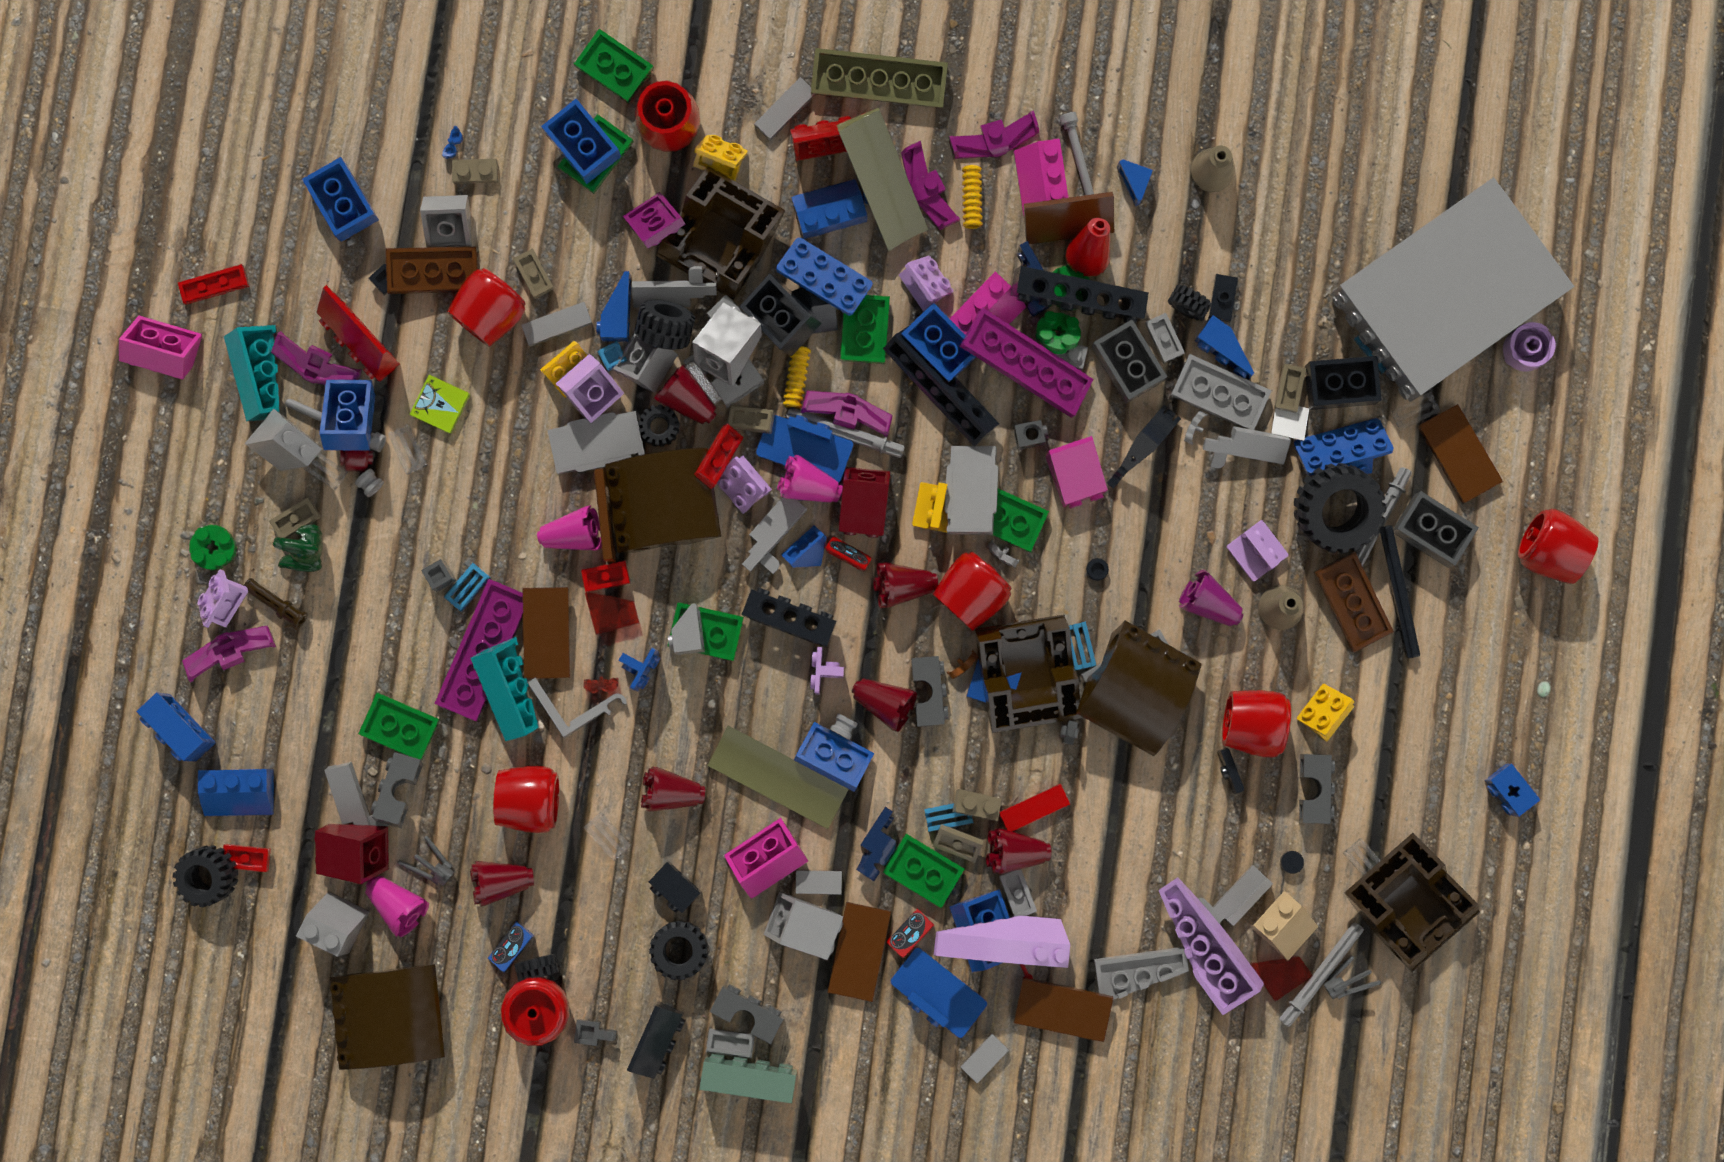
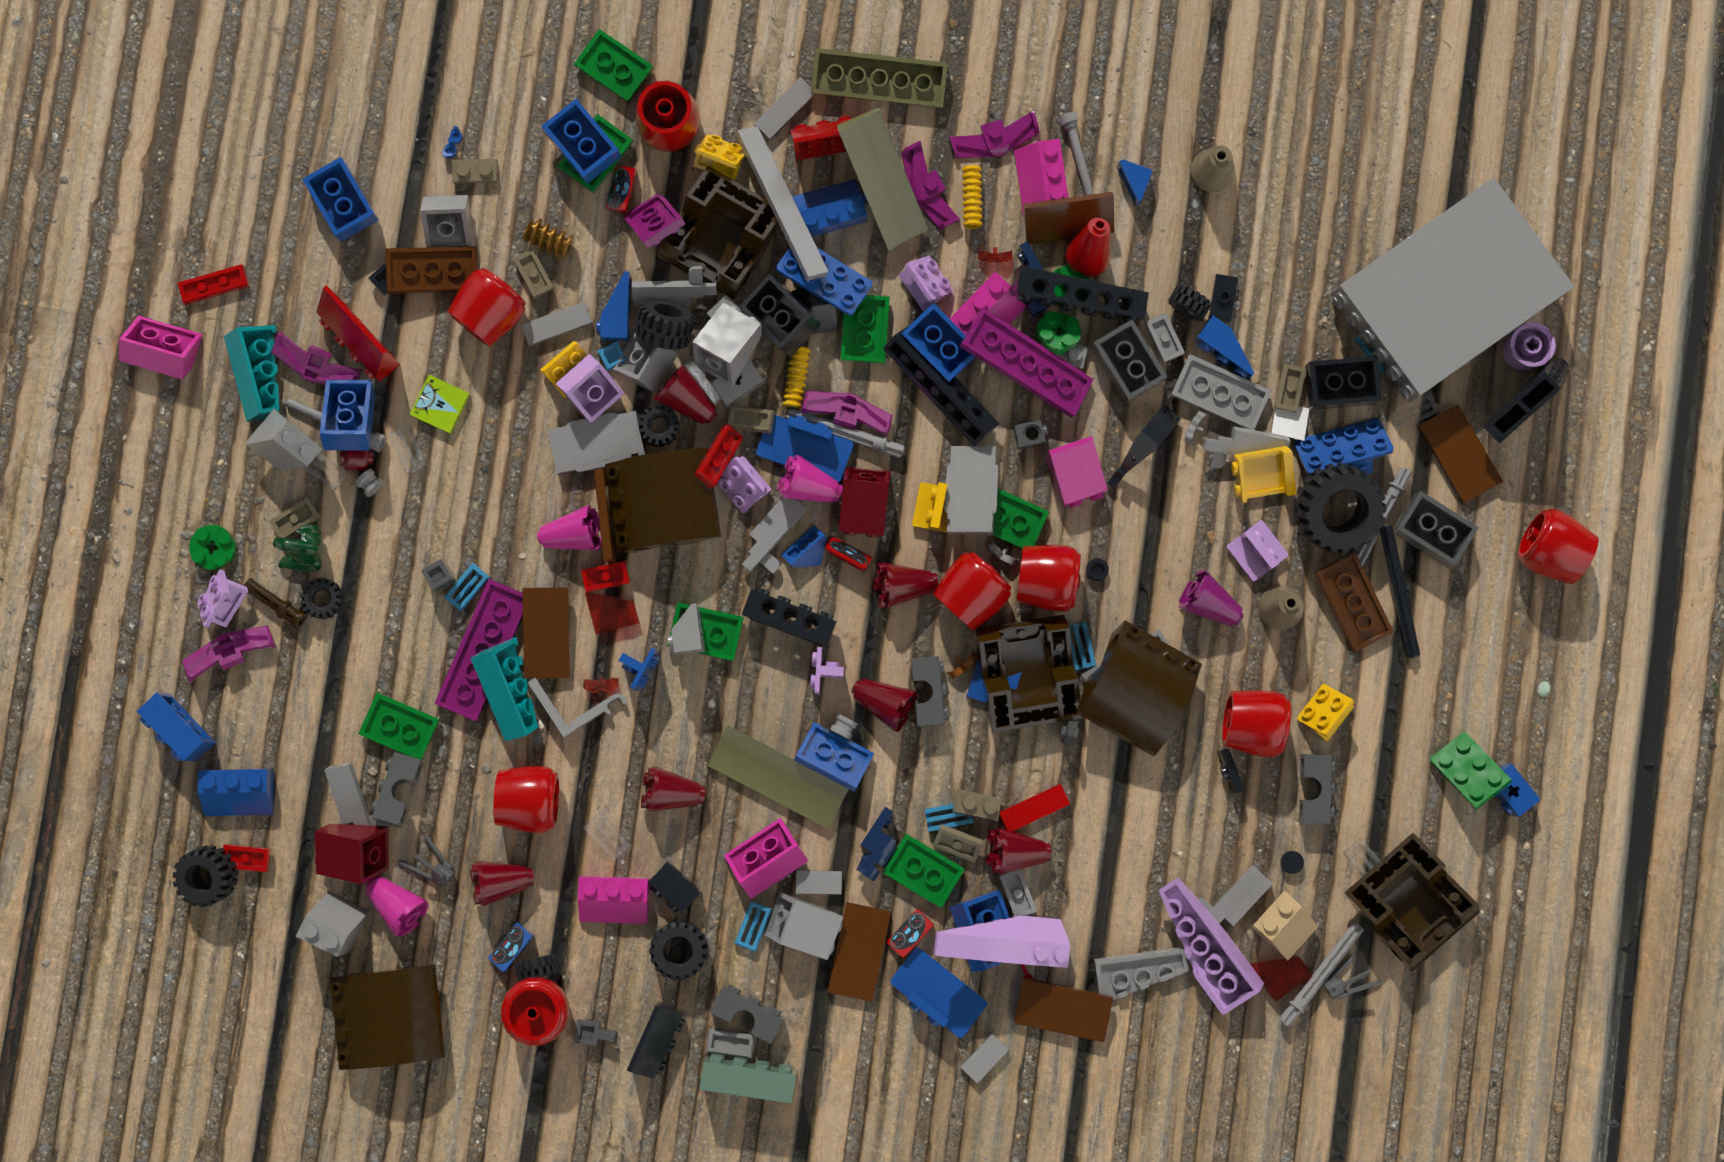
none -> black tyre [300,578,344,620]
none -> pearl gold piece [523,218,574,260]
none -> dark pink slope [578,876,650,924]
none -> slope [605,166,637,214]
none -> dark azure tile [734,900,772,952]
none -> light grey tile [736,126,829,281]
none -> clear red piece [978,247,1012,263]
none -> red piece [1017,545,1081,612]
none -> yellow panel [1231,446,1296,503]
none -> green plate [1429,731,1512,810]
none -> black slope [1483,355,1570,444]

